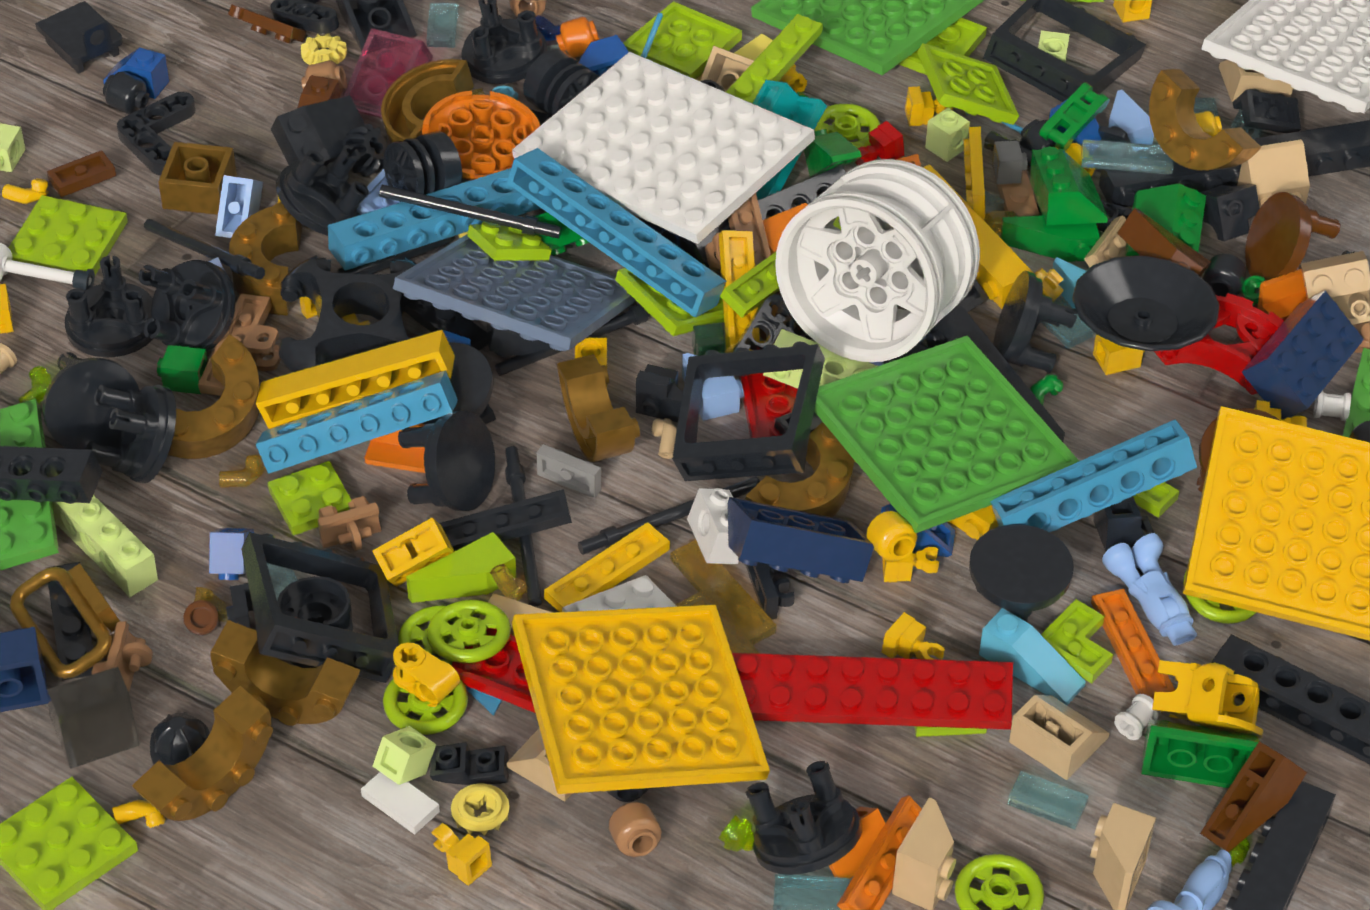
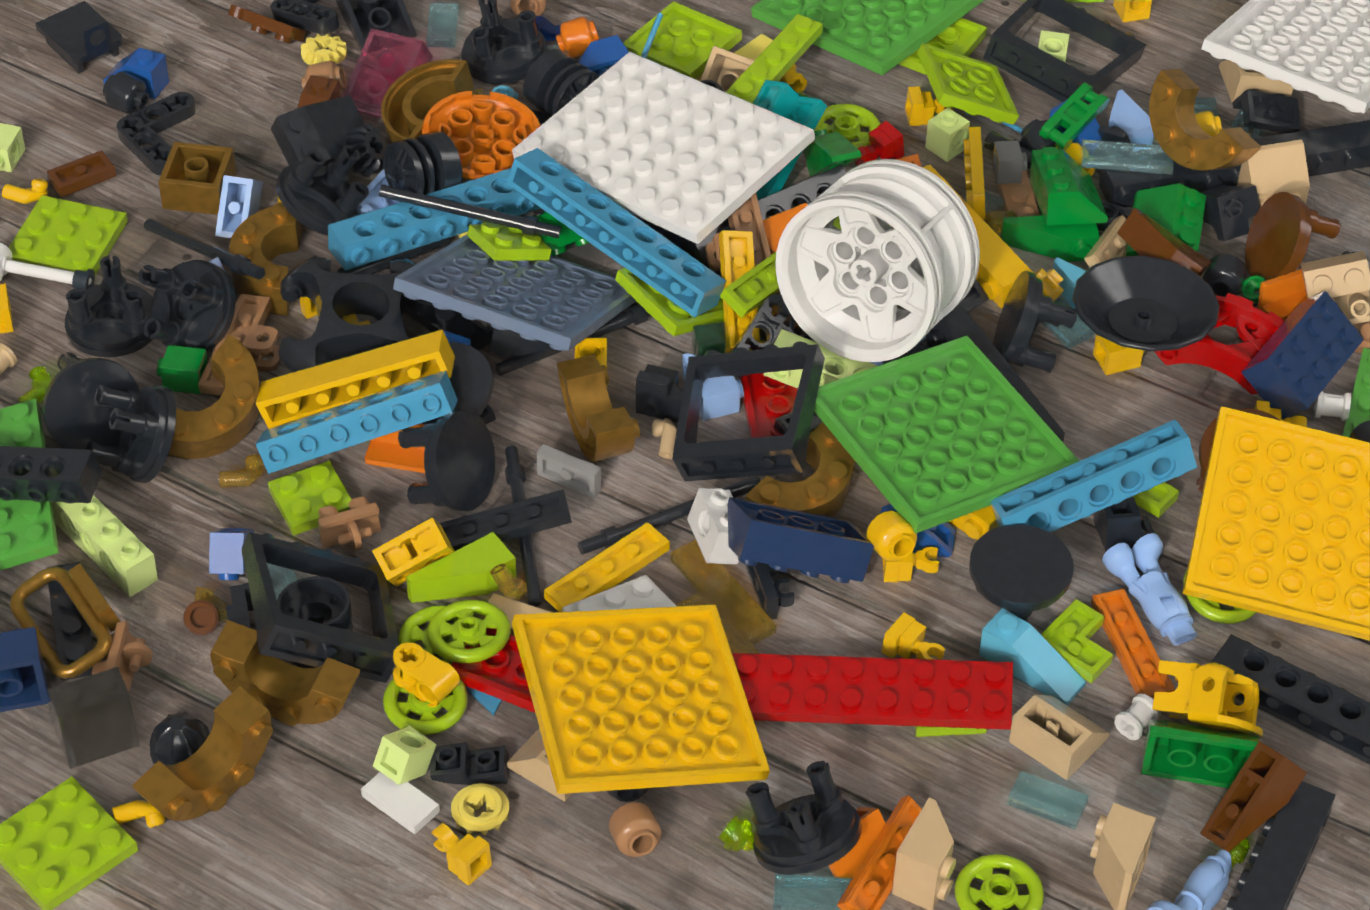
green arm [1030,374,1064,405] -> none

